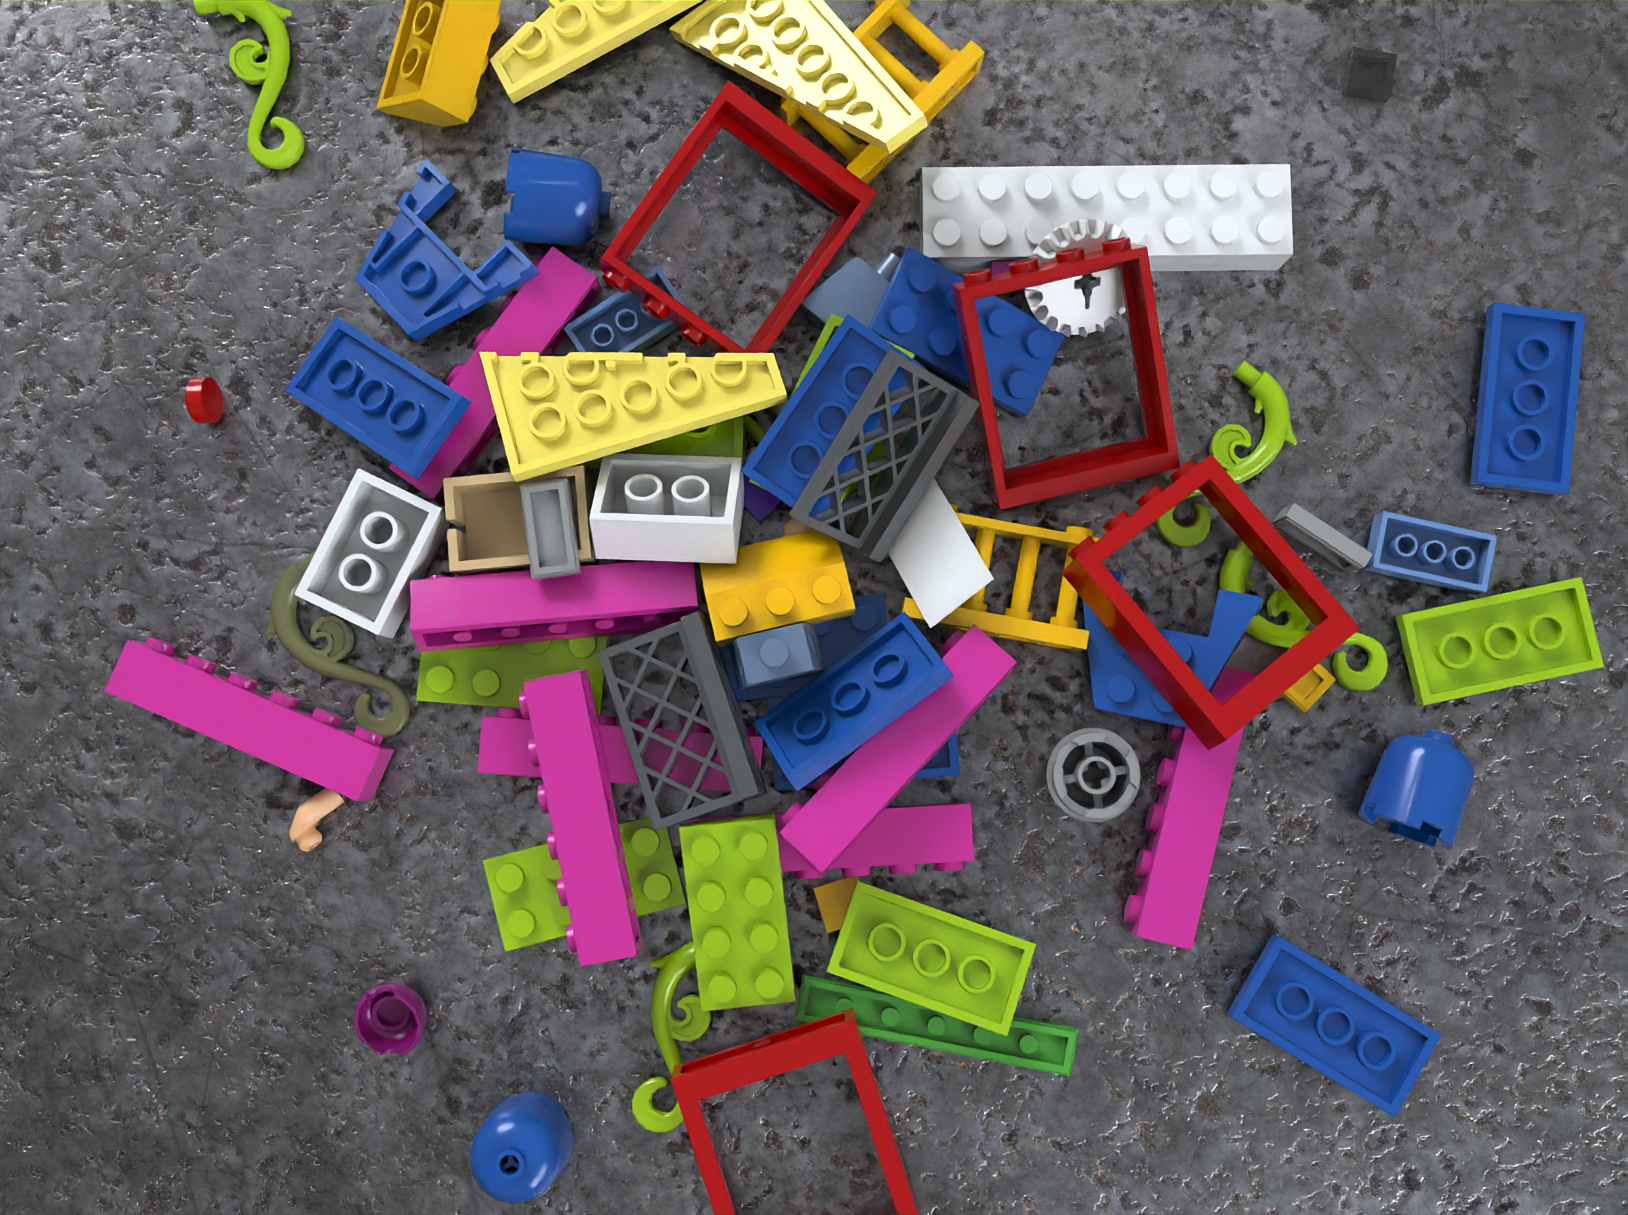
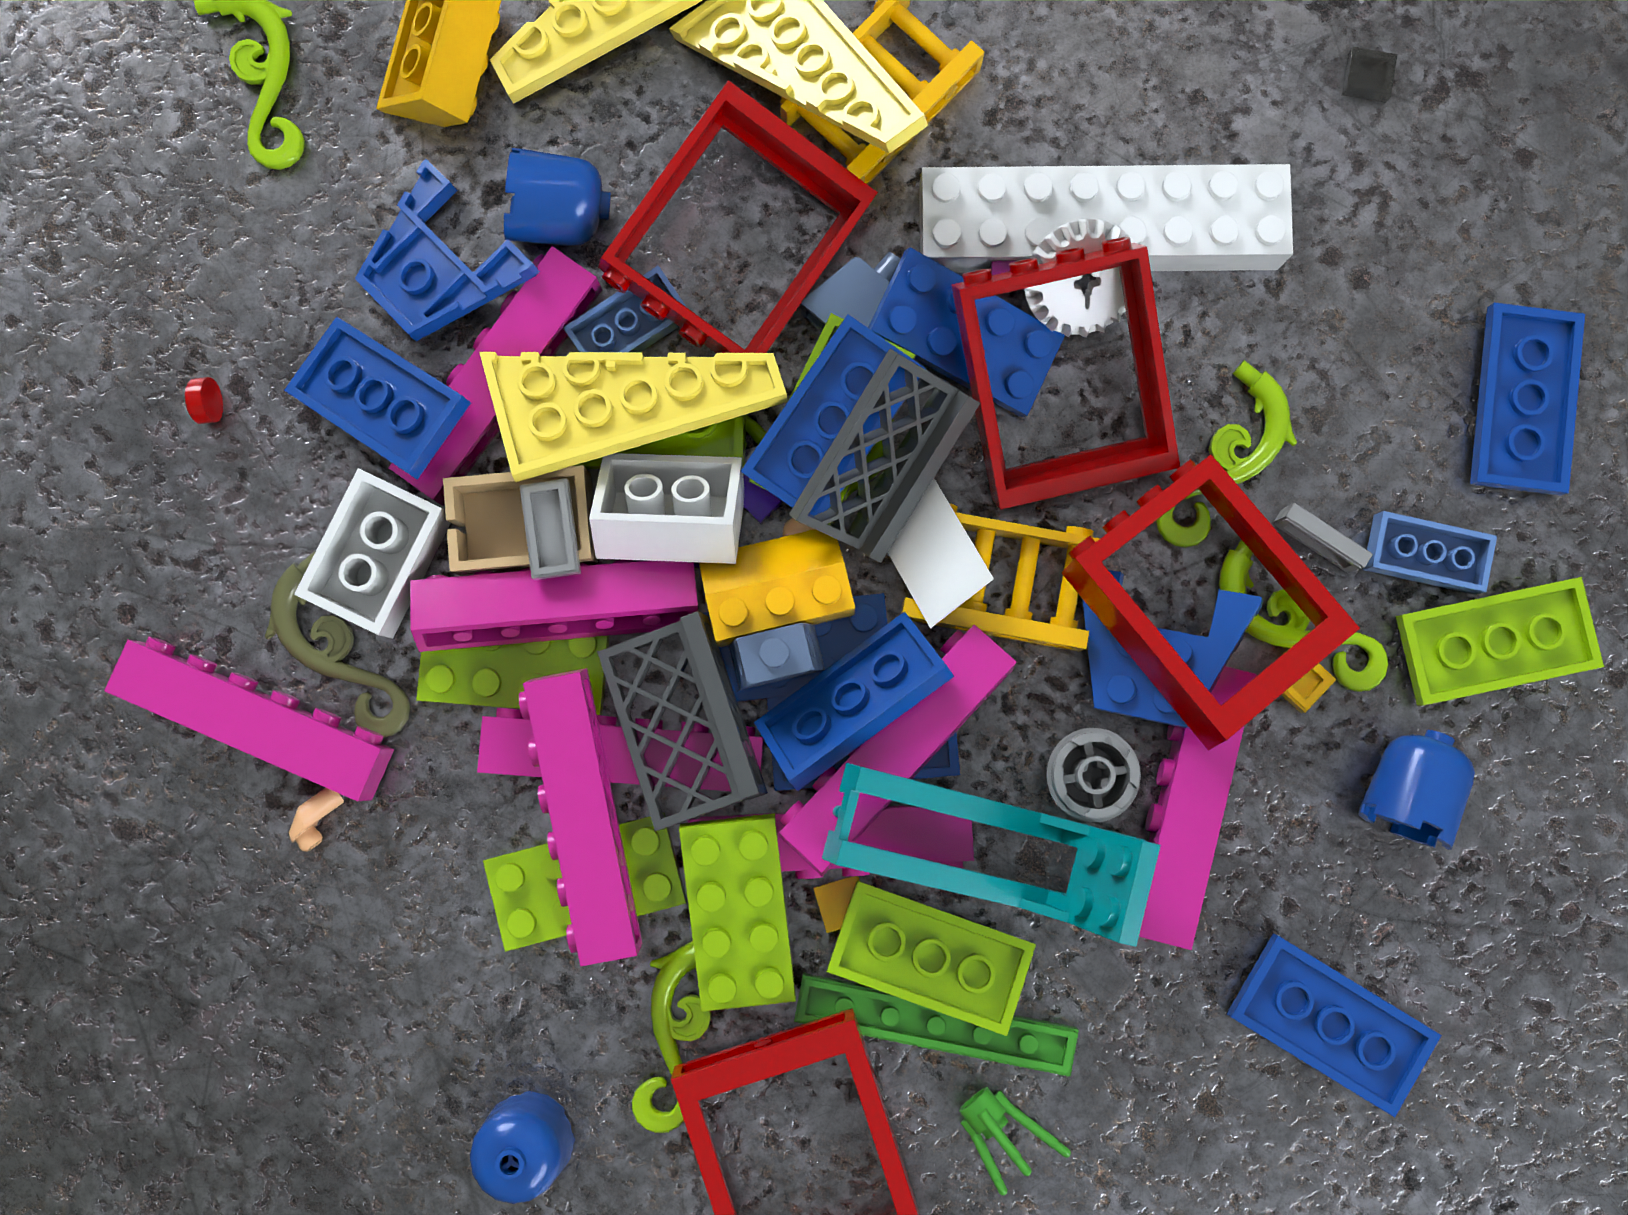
magenta hair [353,983,427,1057] -> none
none -> teal piece [822,763,1161,947]
none -> bright green plant [959,1087,1071,1196]

